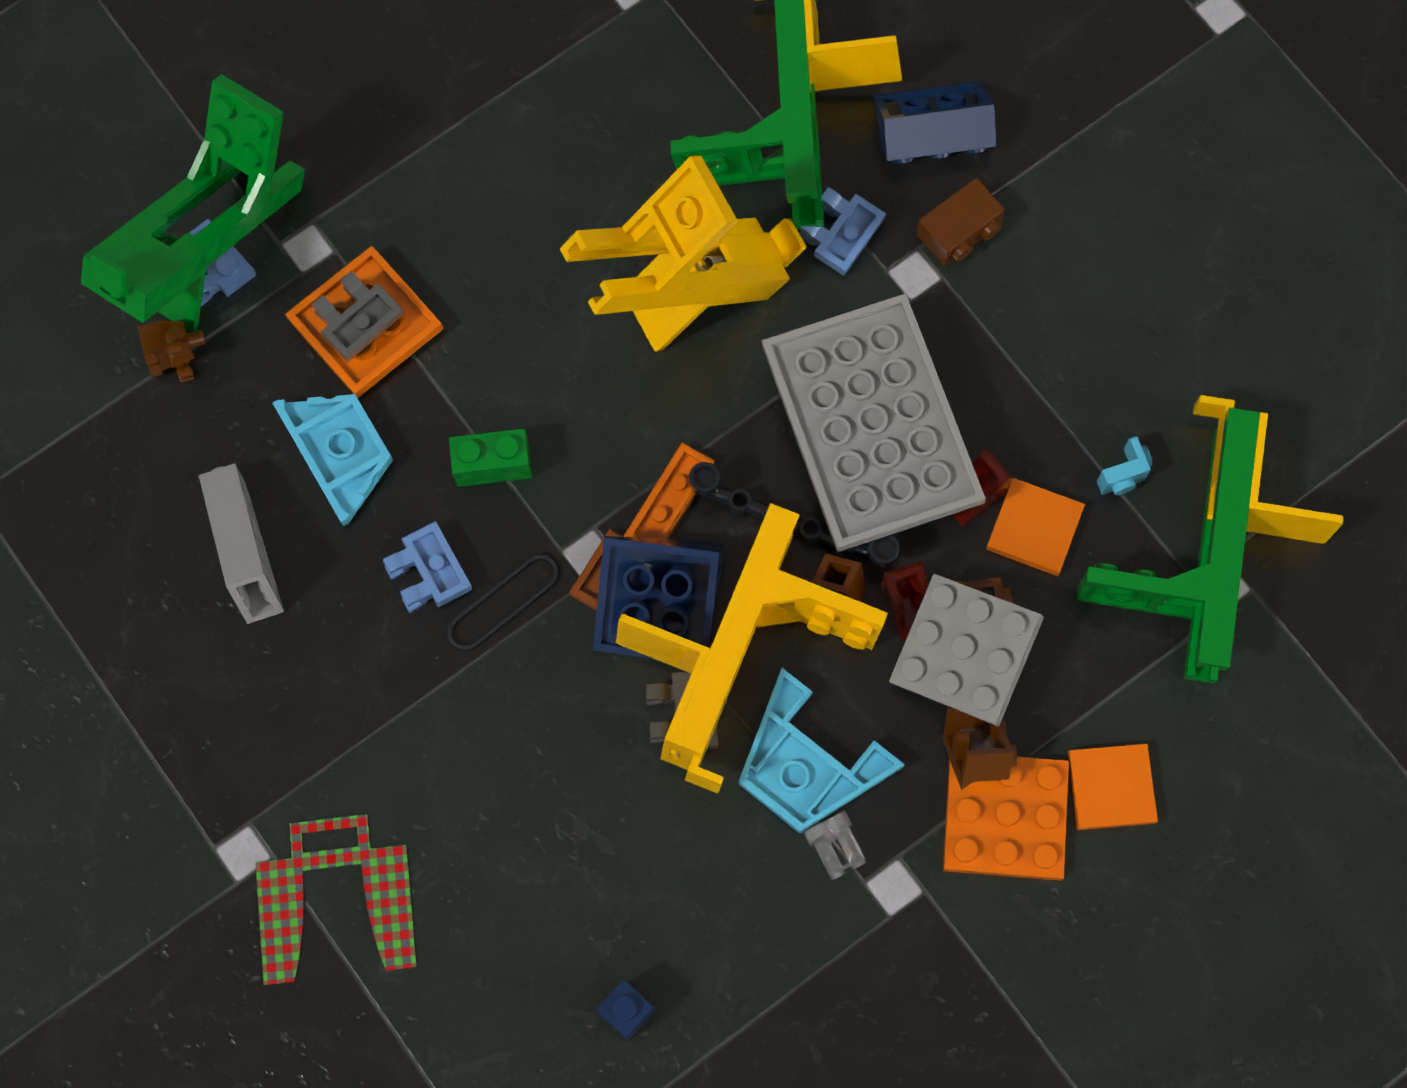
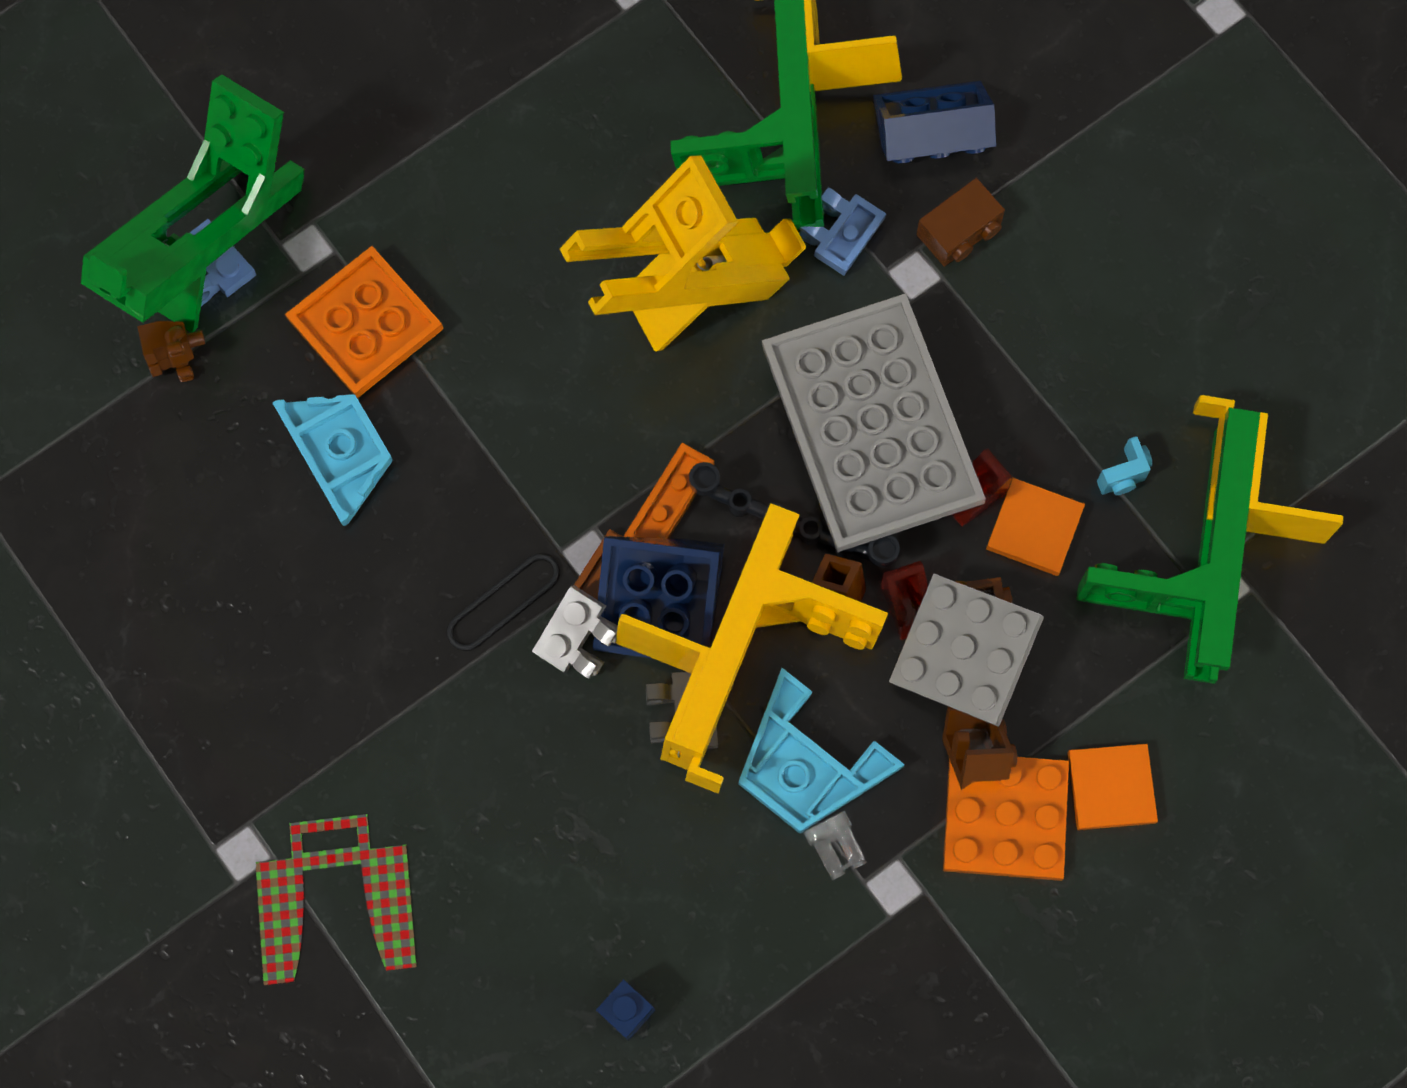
light grey slope [199,463,284,624] -> none
dark grey plate [312,271,404,363] -> none
medium blue plate [383,521,472,613] -> none
green brick [449,428,532,487] -> none
none -> plate [532,585,618,679]

